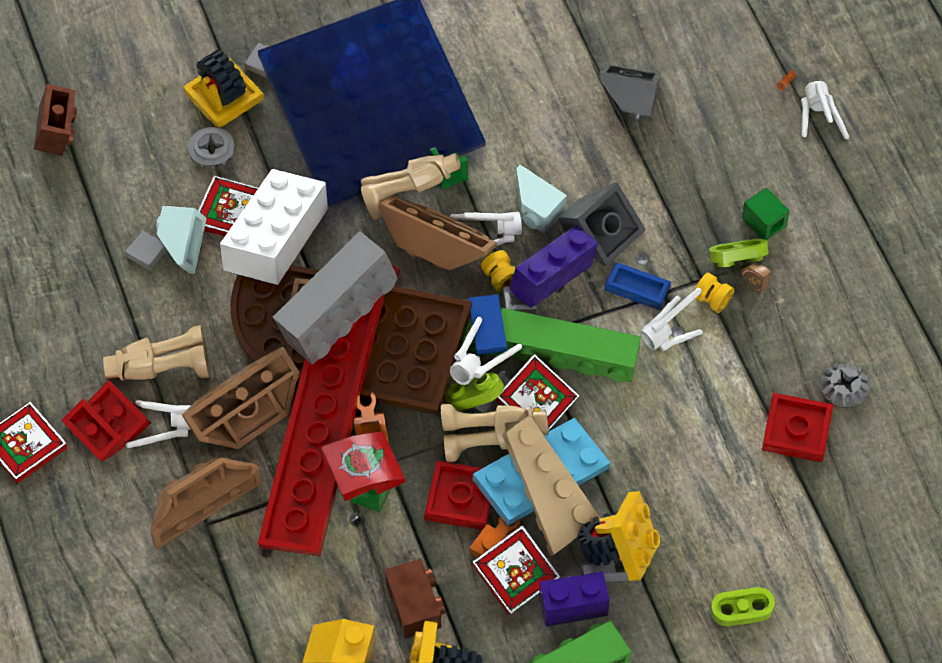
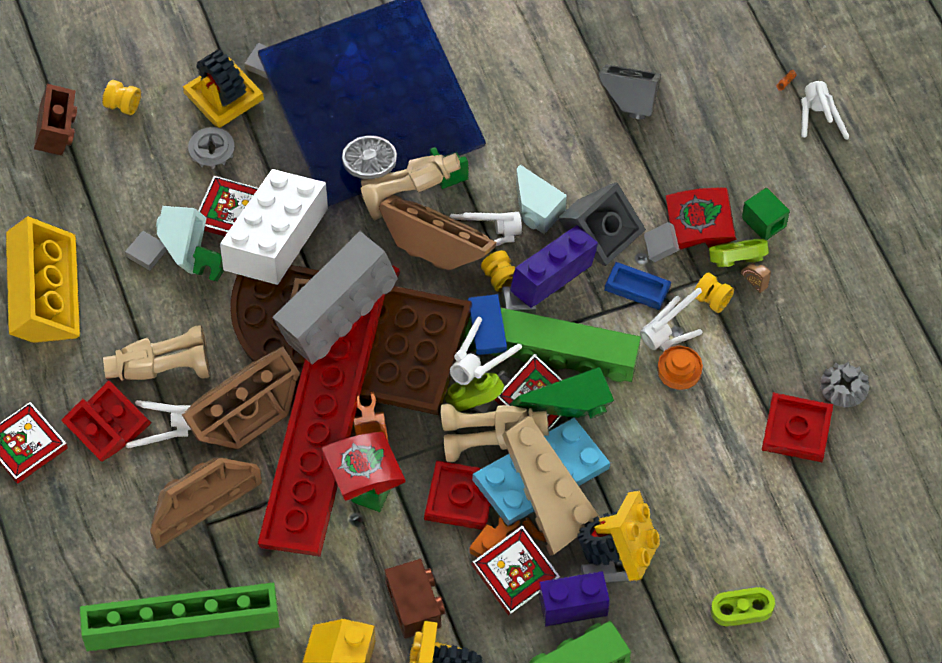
none -> yellow slope [6,216,80,343]
none -> bright green brick [80,583,280,651]
none -> yellow wheel [102,80,141,116]
none -> green tile [193,246,224,281]
none -> light grey wheel [342,136,397,179]
none -> green slope [510,367,614,419]
none -> orange leg [522,518,546,542]
none -> light grey tile [644,222,680,262]
none -> orange plate [657,345,703,390]
none -> red slope [666,187,737,250]

